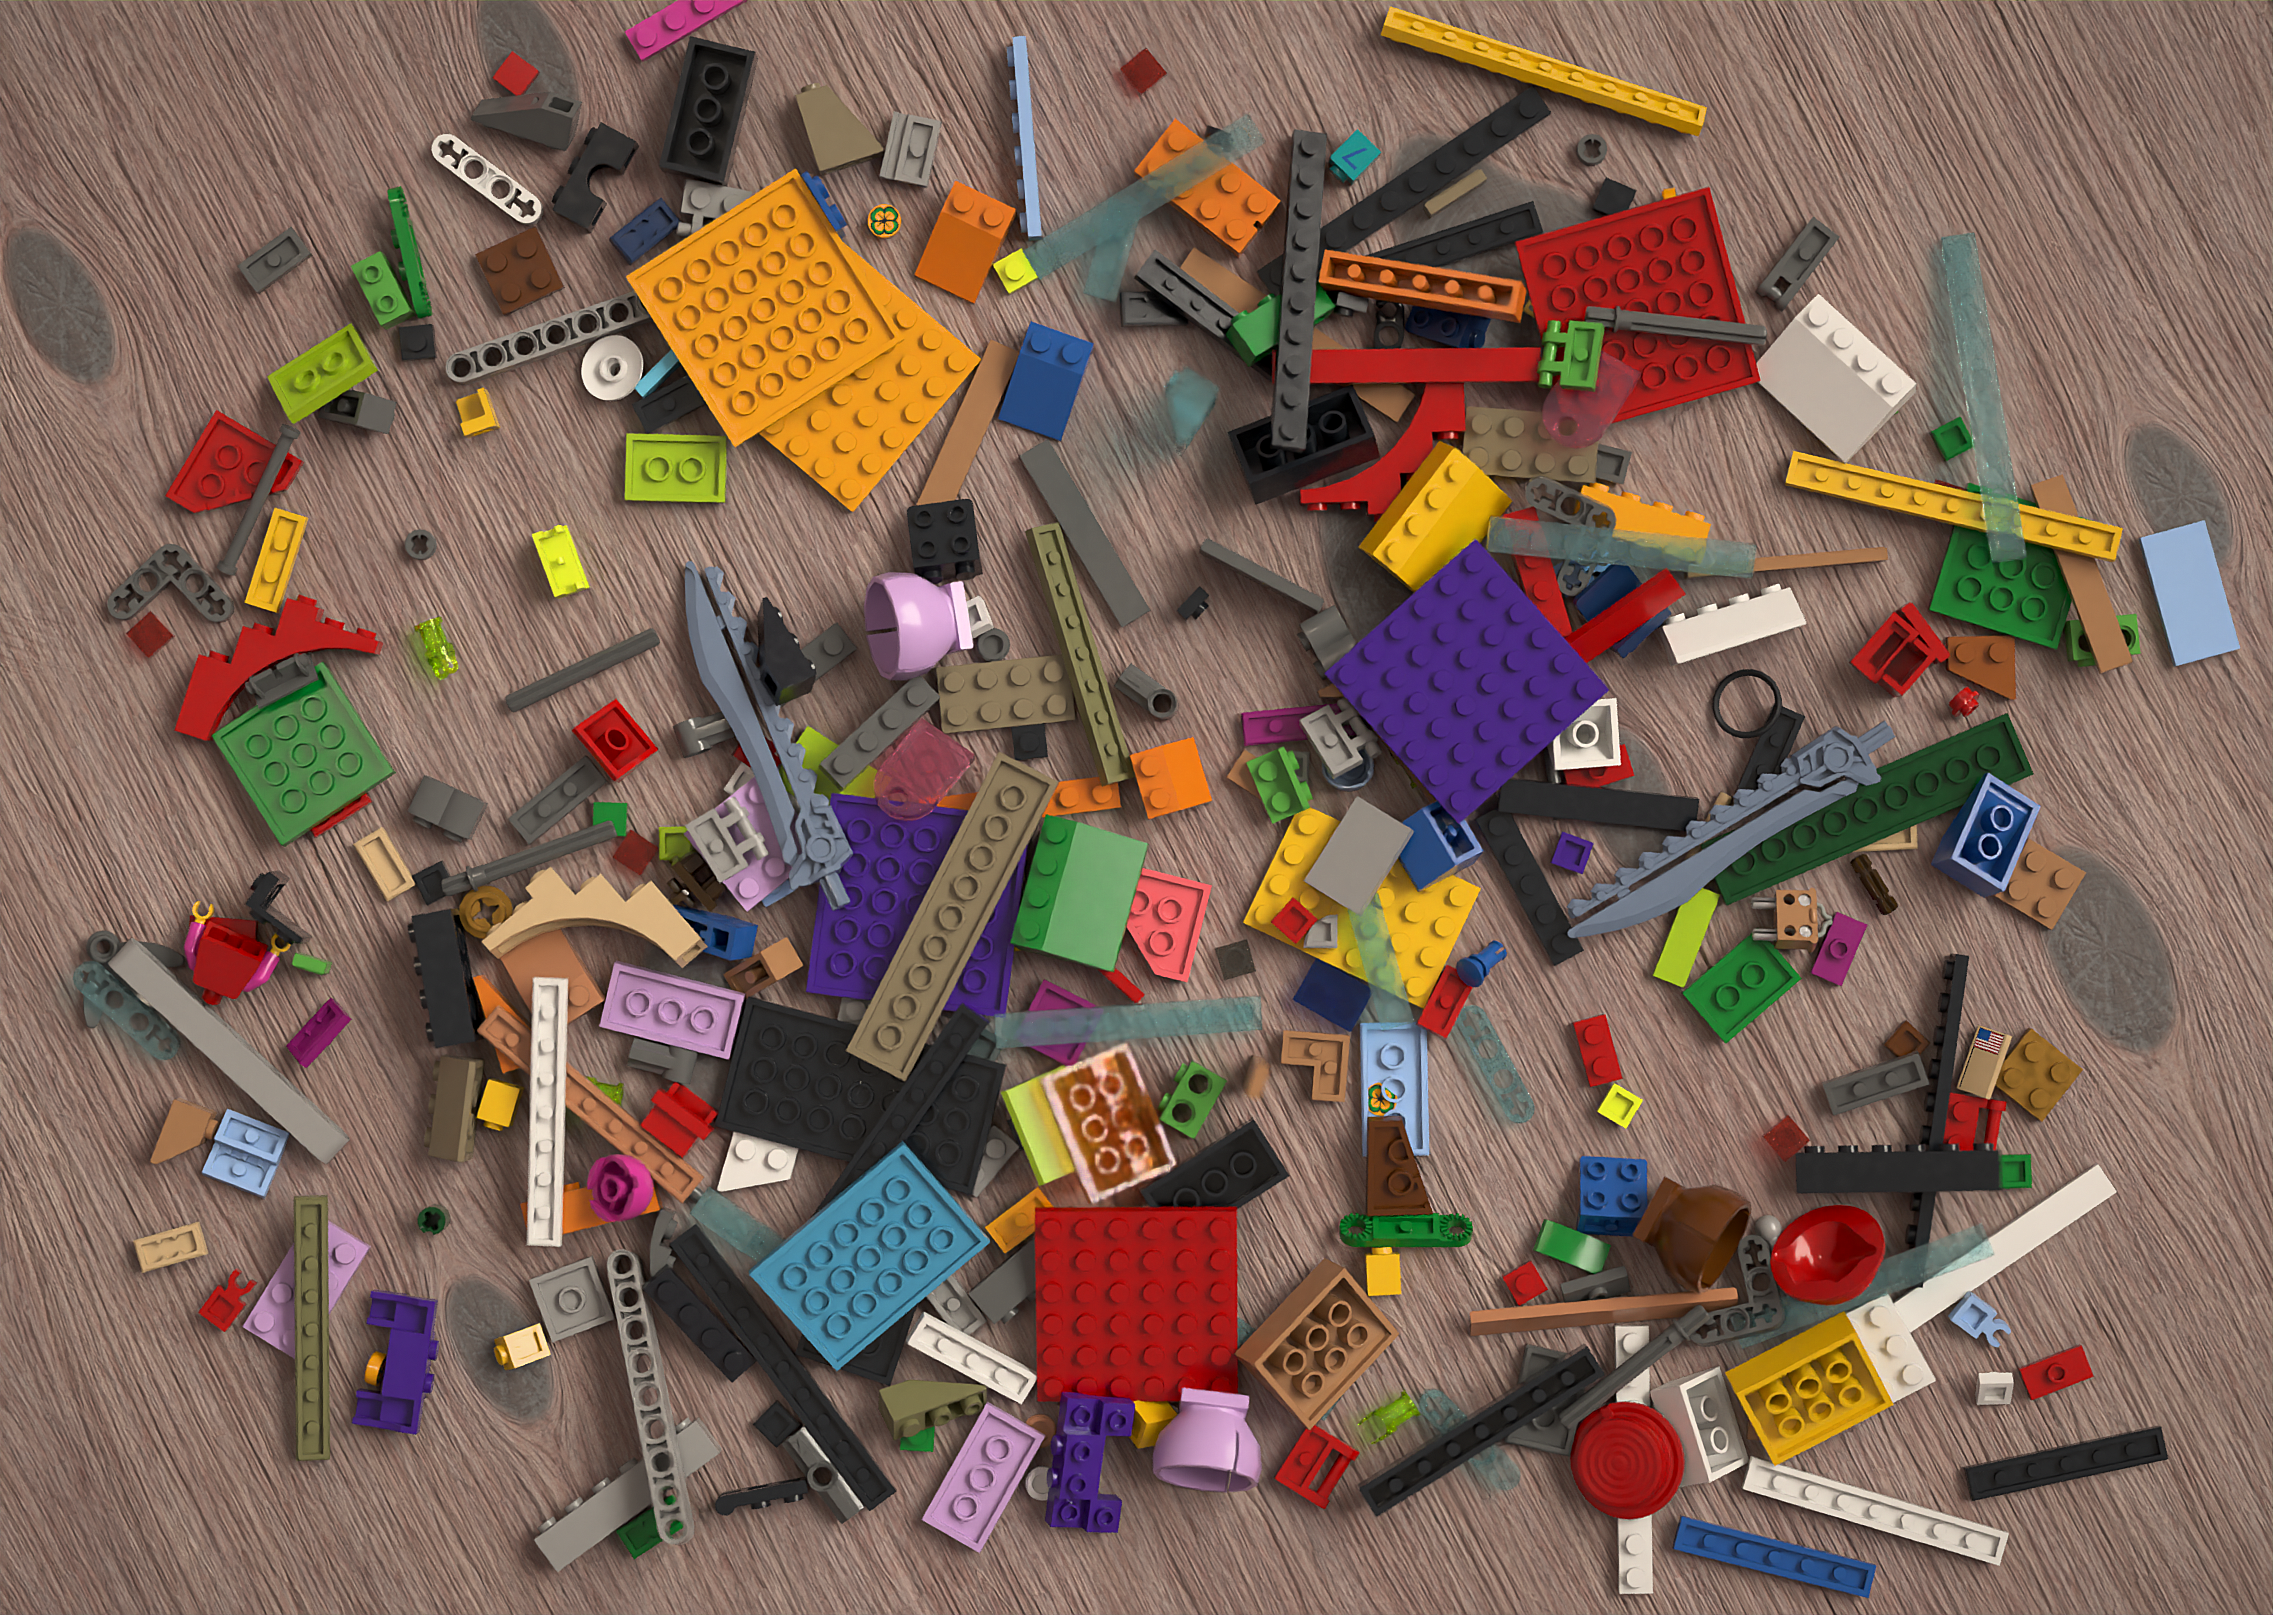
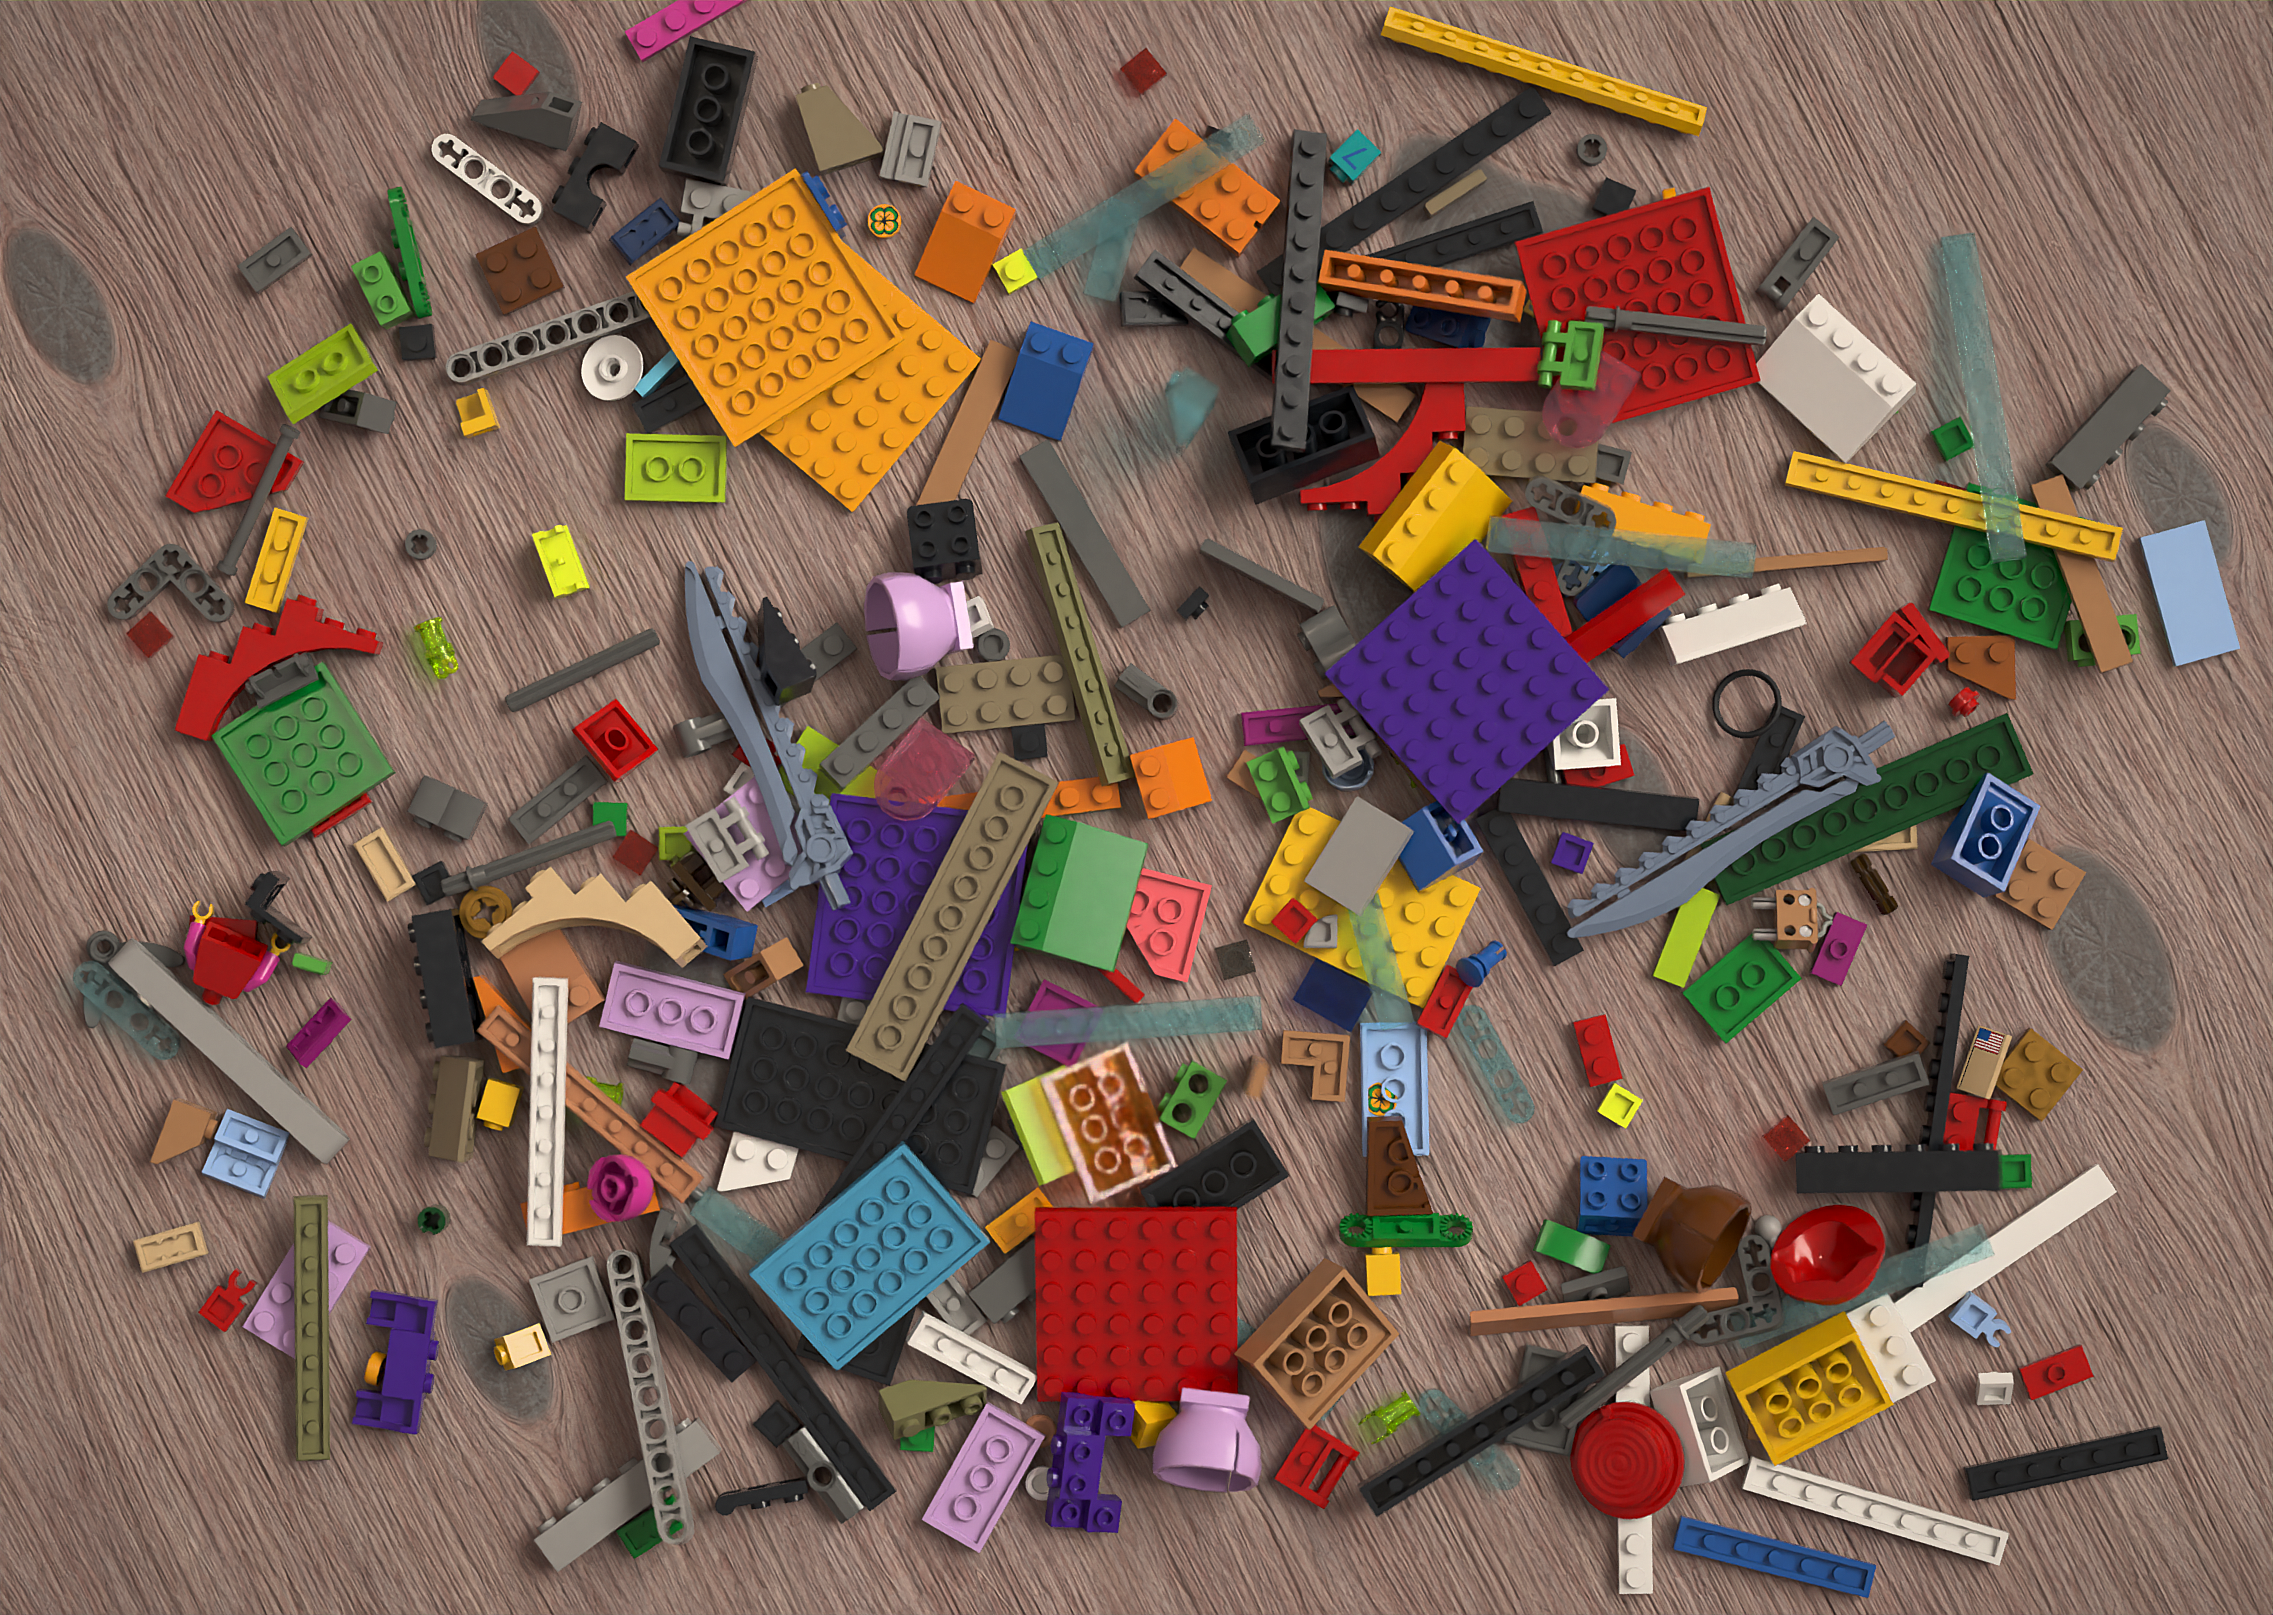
light blue plate [1007,36,1042,241] -> none
none -> dark grey brick [2045,364,2171,492]

